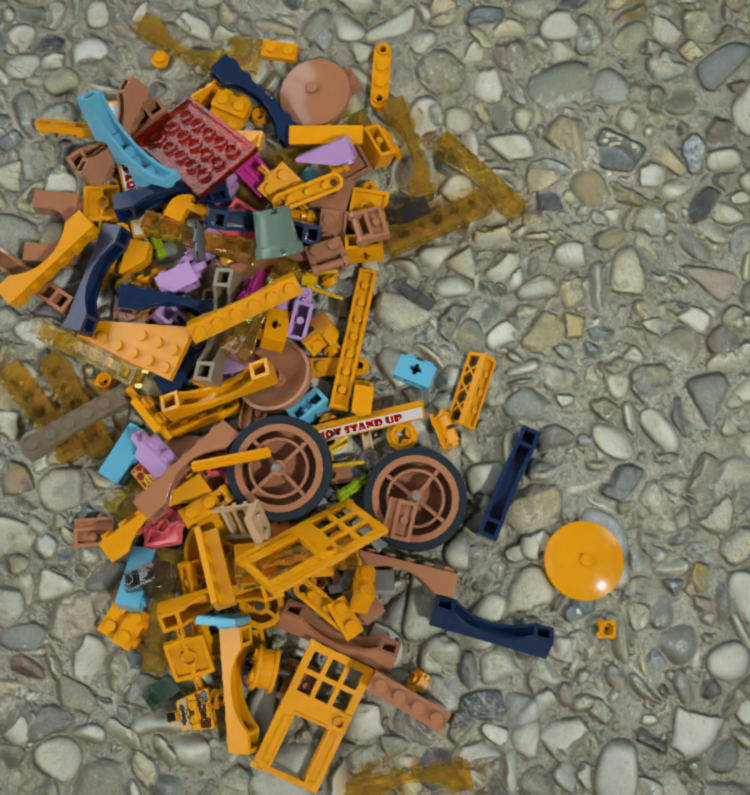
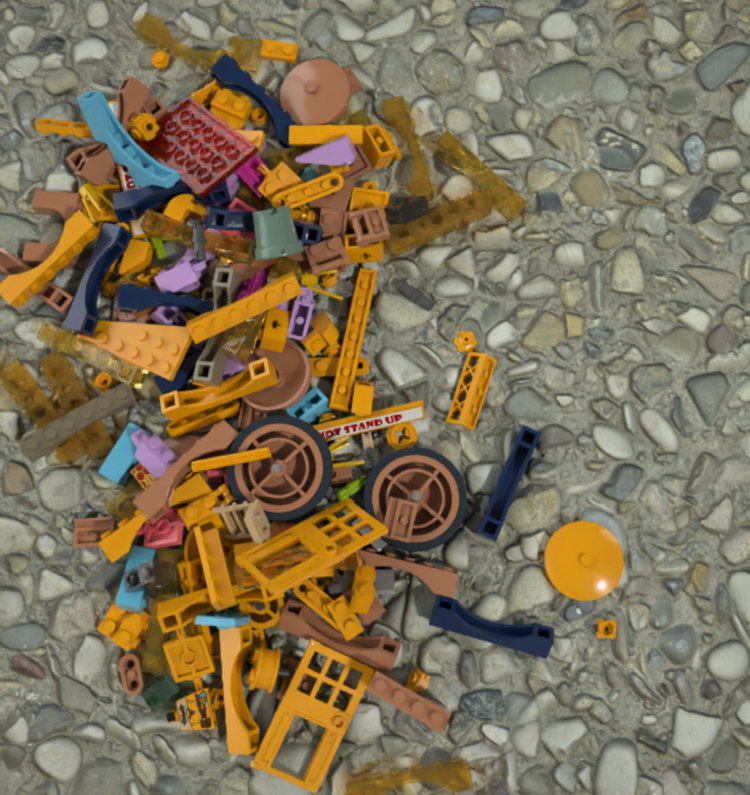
light orange plate [125,385,173,442] -> none
light orange plate [370,43,392,111] -> none
medium azure brick [392,353,437,392] -> none
light orange hinge [429,409,460,451] -> none
none -> yellow plant [79,183,114,223]
none -> light orange plate [102,281,118,298]
none -> nougat plate [119,653,145,696]
none -> light orange brick [125,113,159,141]
none -> light orange plant [454,331,478,353]

